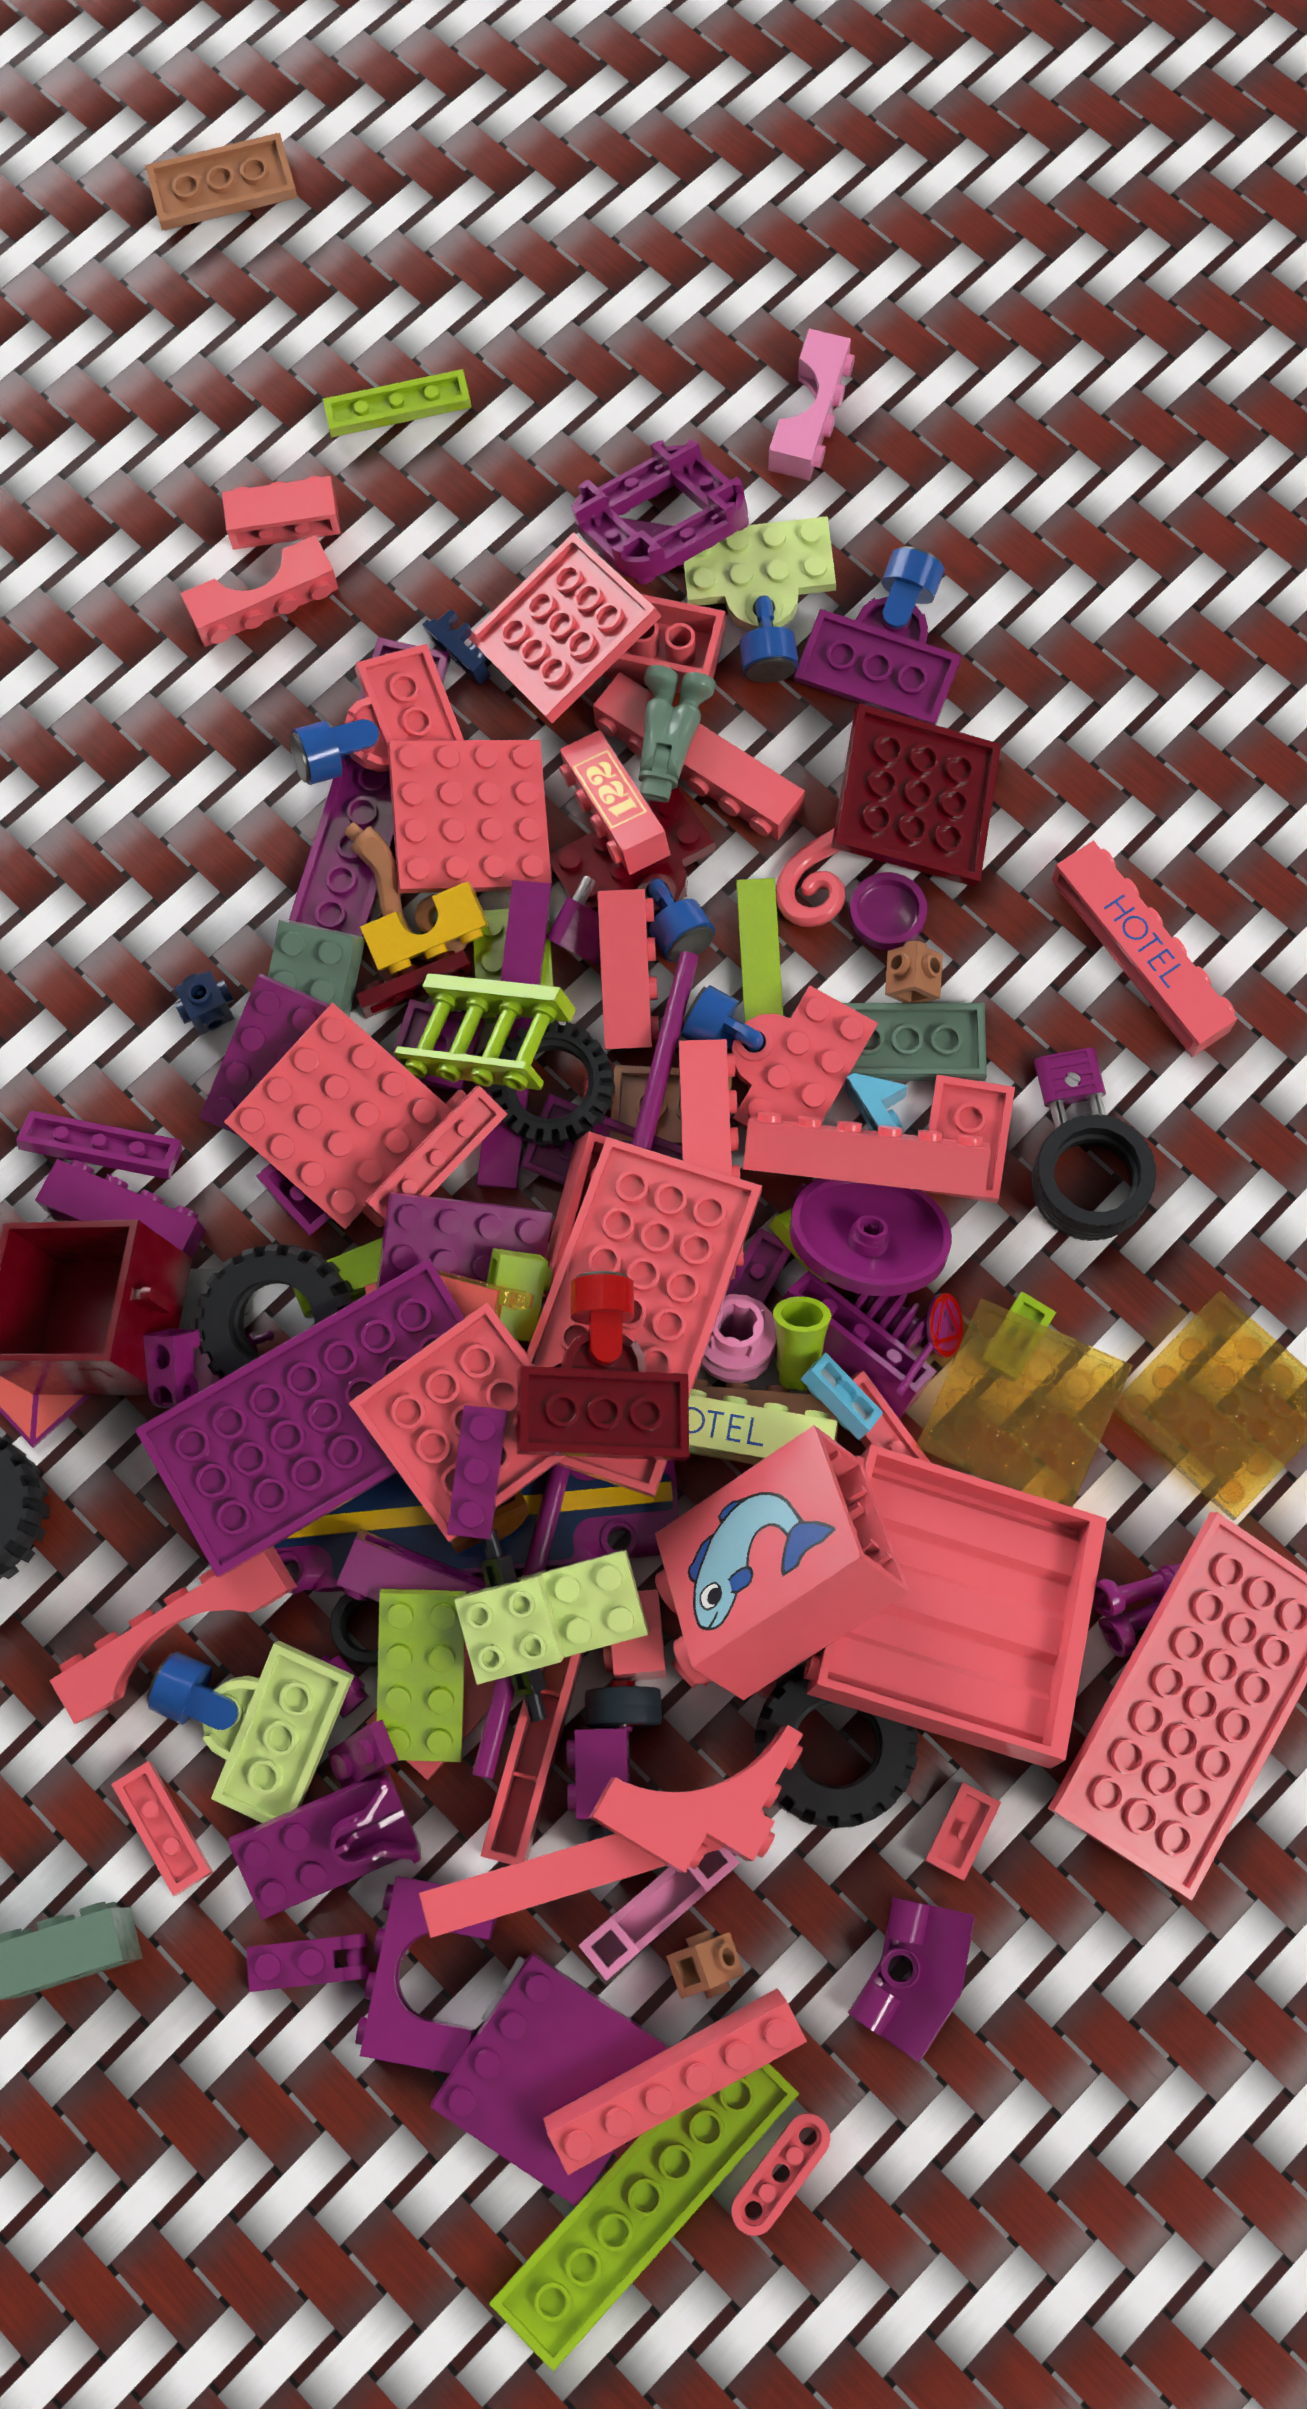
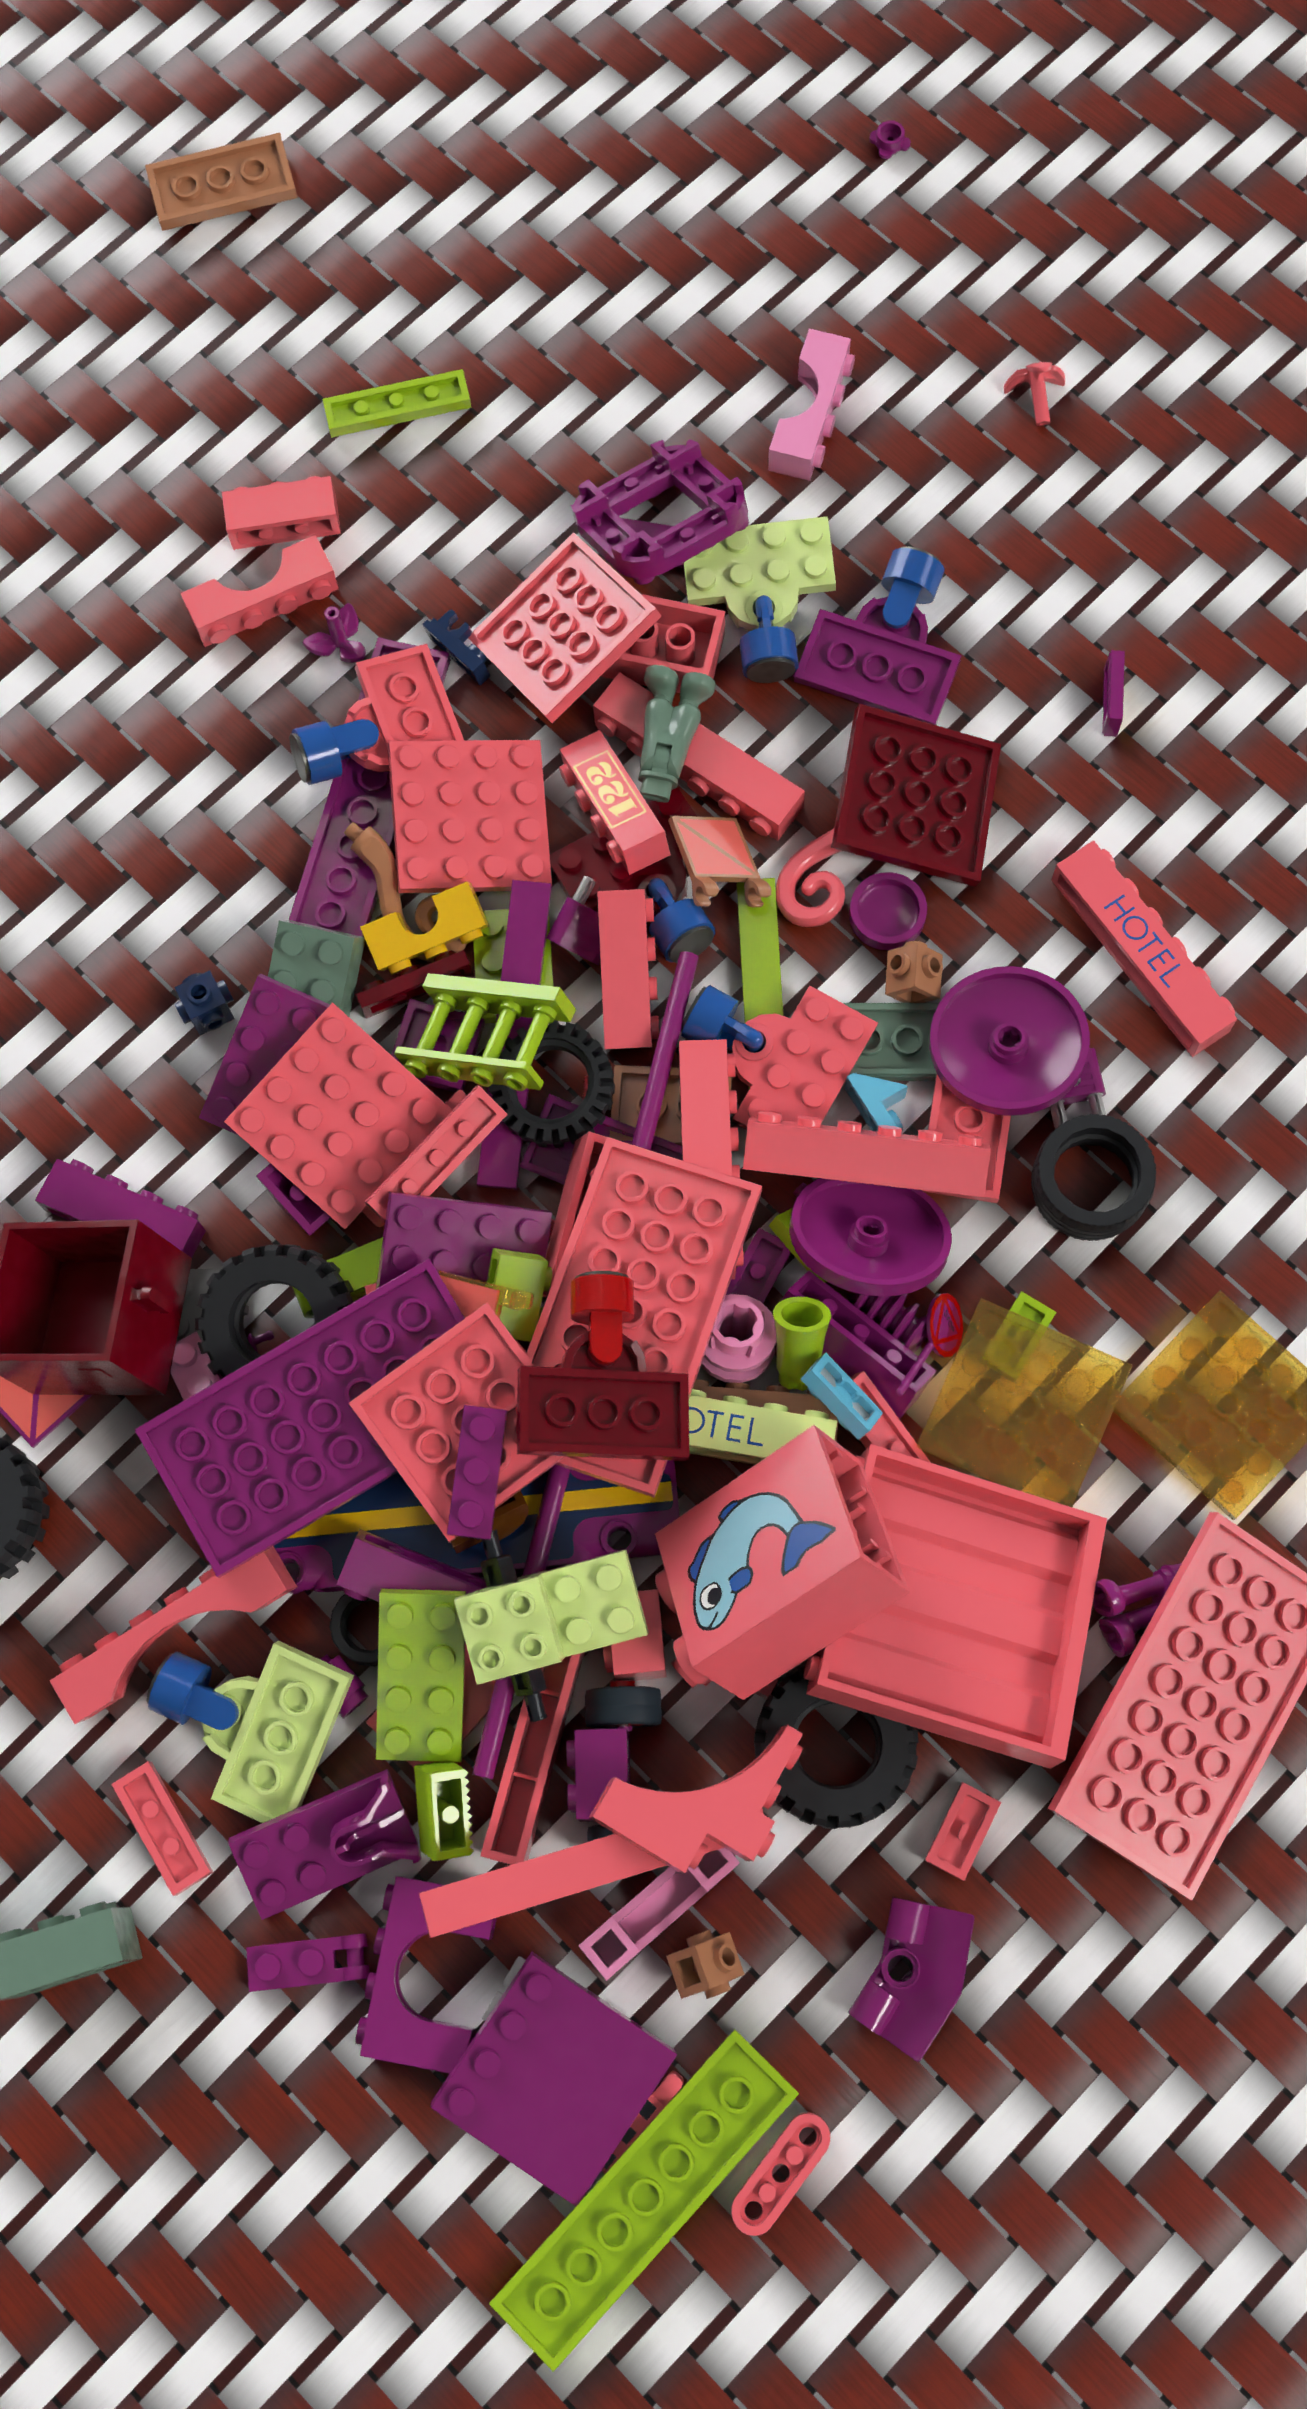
magenta plate [16,1110,182,1179] -> none
magenta leg [143,1328,200,1408] -> none
magenta plate [328,1720,399,1788] -> none
coral brick [543,1988,807,2175] -> none
none -> magenta plant [302,603,366,663]
none -> lime brick [414,1762,474,1861]
none -> flag [668,816,771,907]
none -> magenta plate [869,120,911,159]
none -> magenta dish [930,966,1090,1116]
none -> coral plant [1003,362,1065,426]
none -> magenta tile [1102,650,1125,737]

